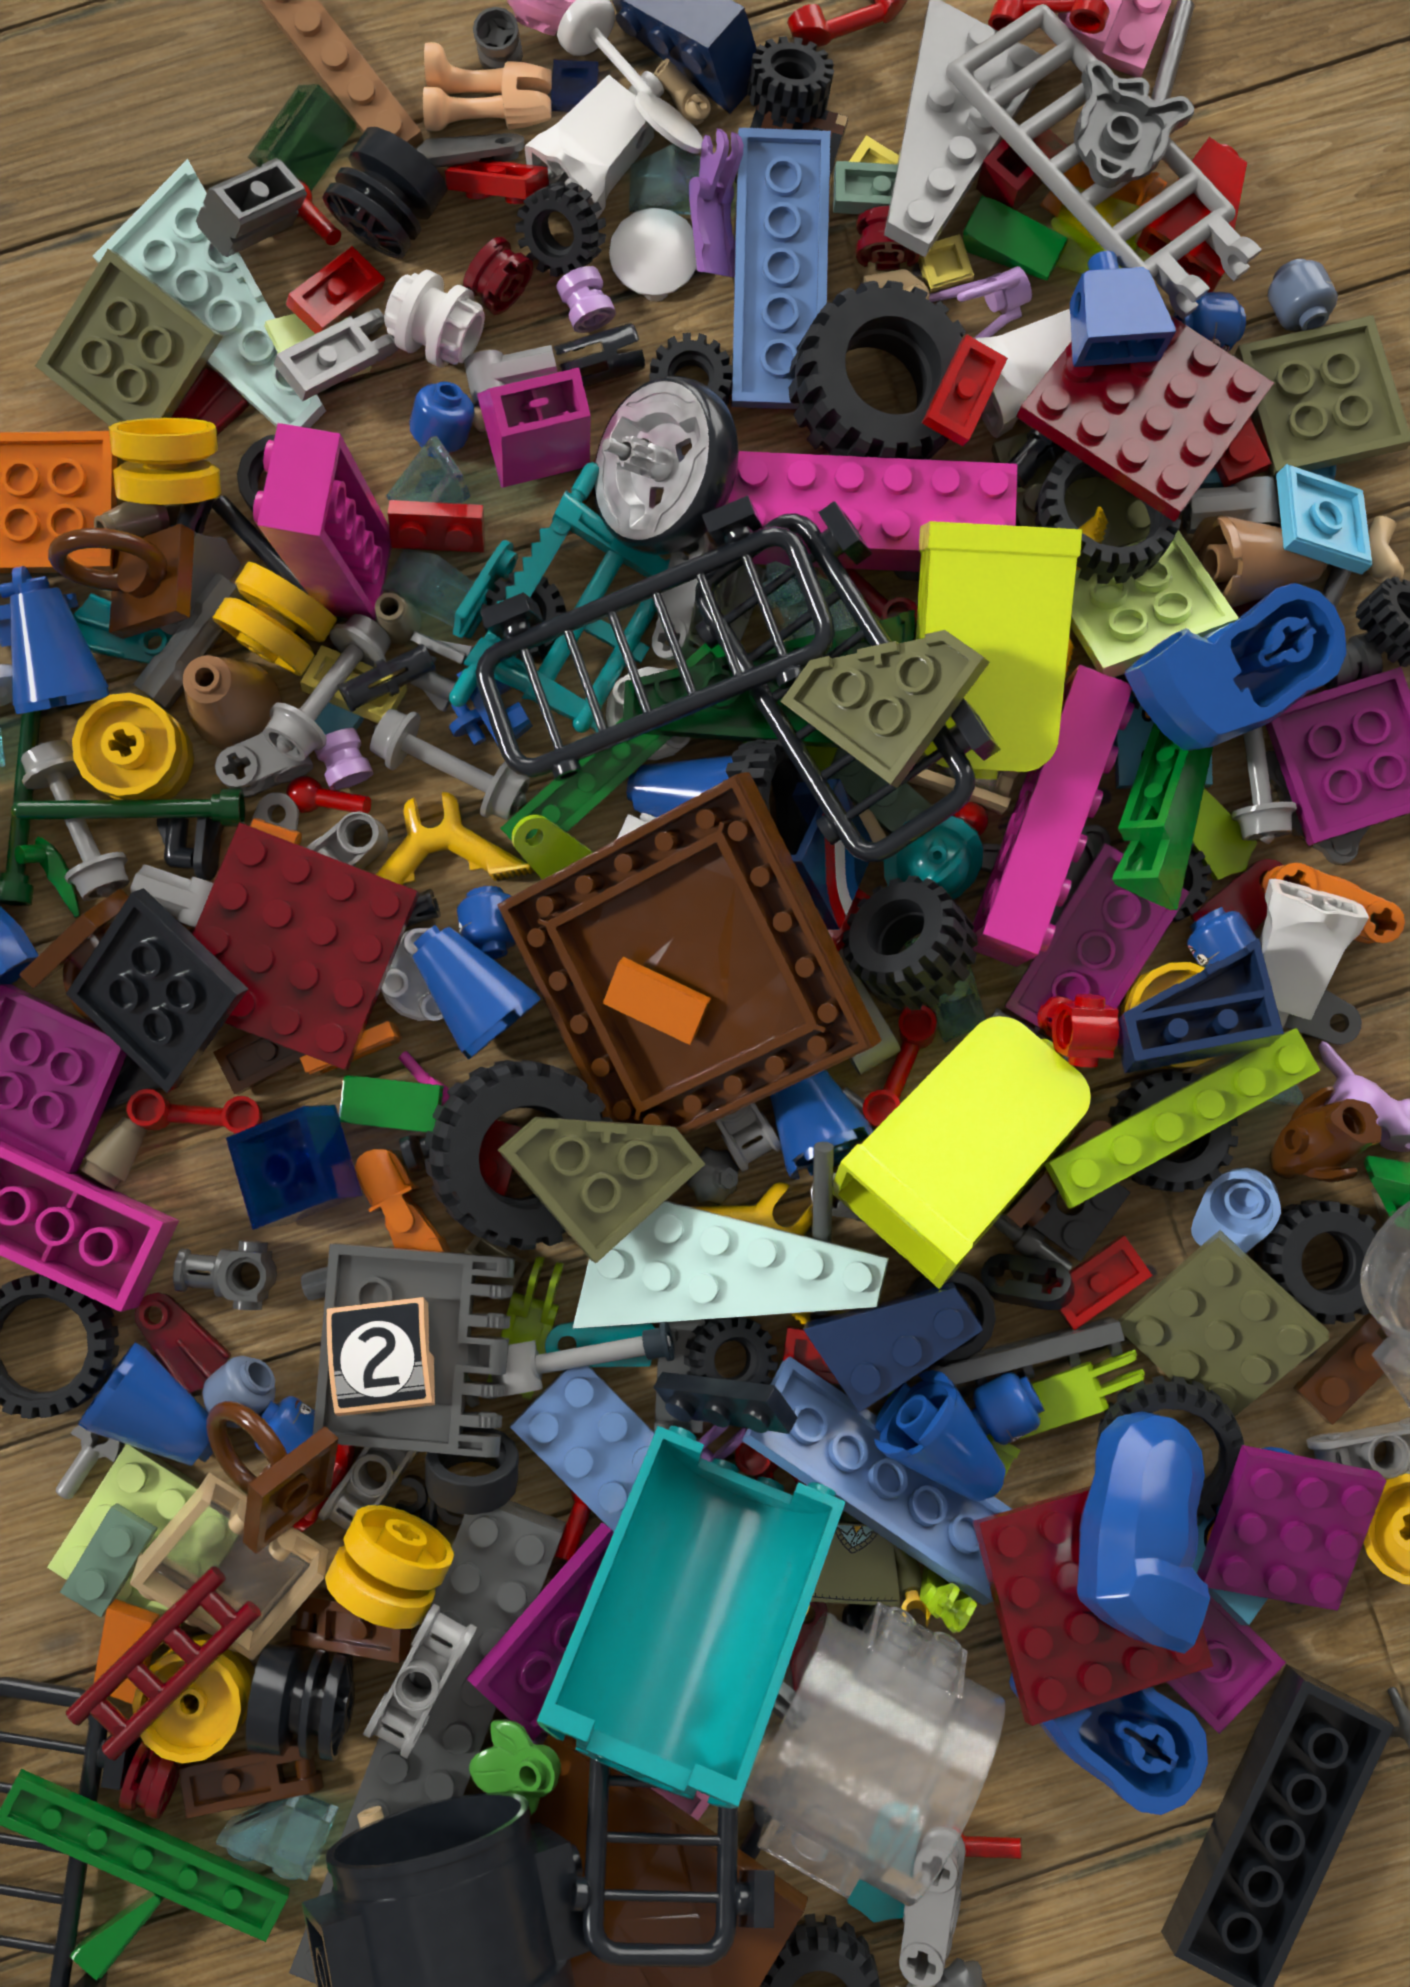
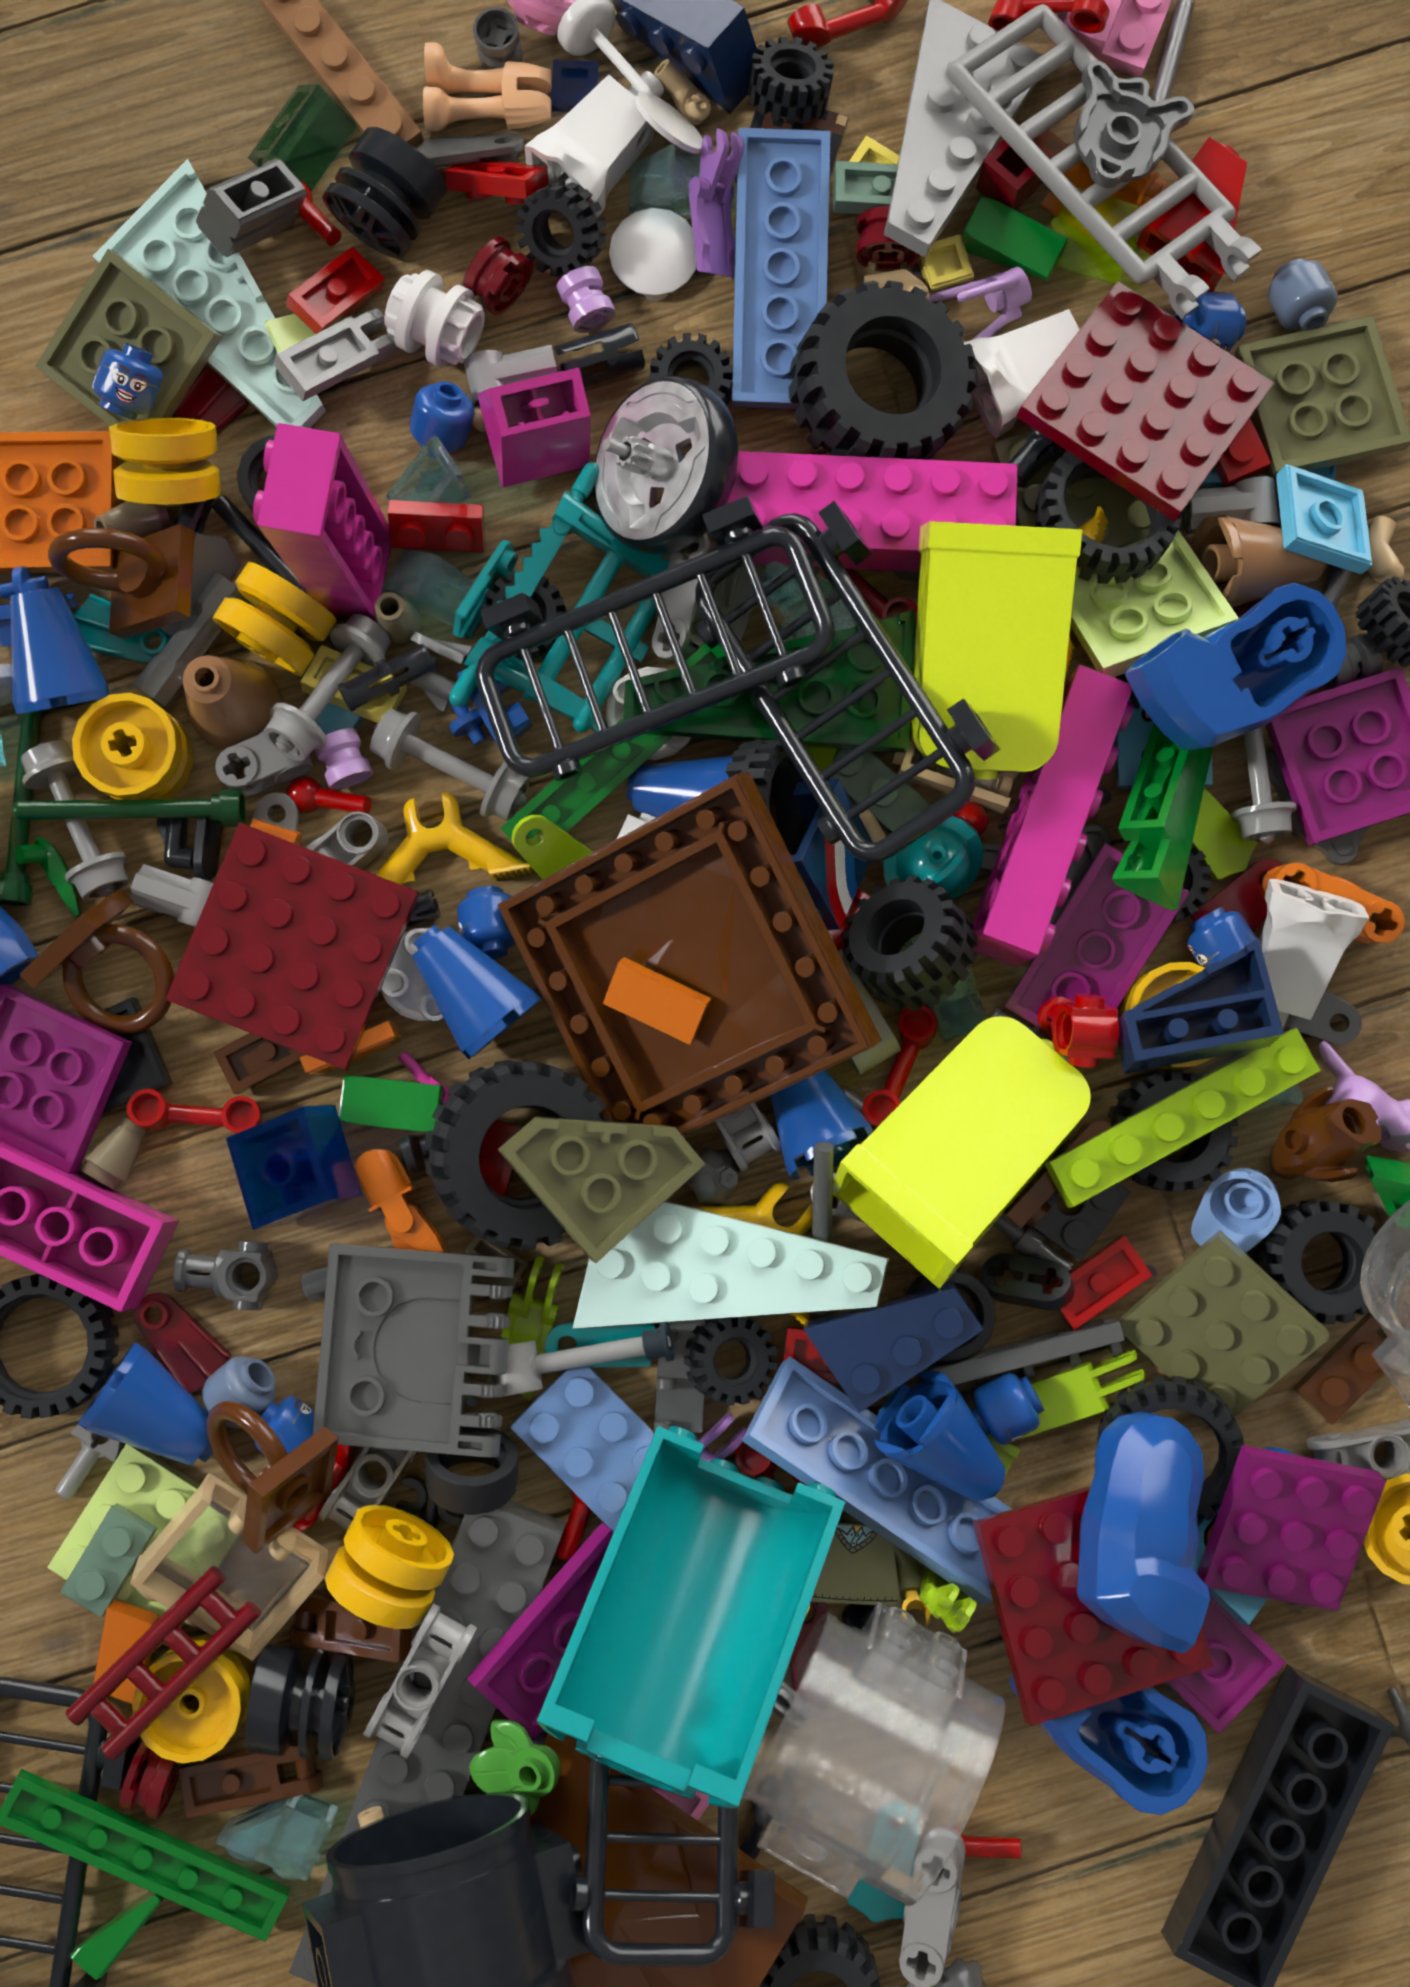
black plate [66,888,248,1093] -> none
slope [327,1297,435,1416] -> none
black plate [653,1372,798,1434] -> none
olive plate [780,630,990,788] -> none
red plate [922,334,1008,446] -> none
torso [1070,251,1176,367] -> none
none -> blue head [92,343,163,420]

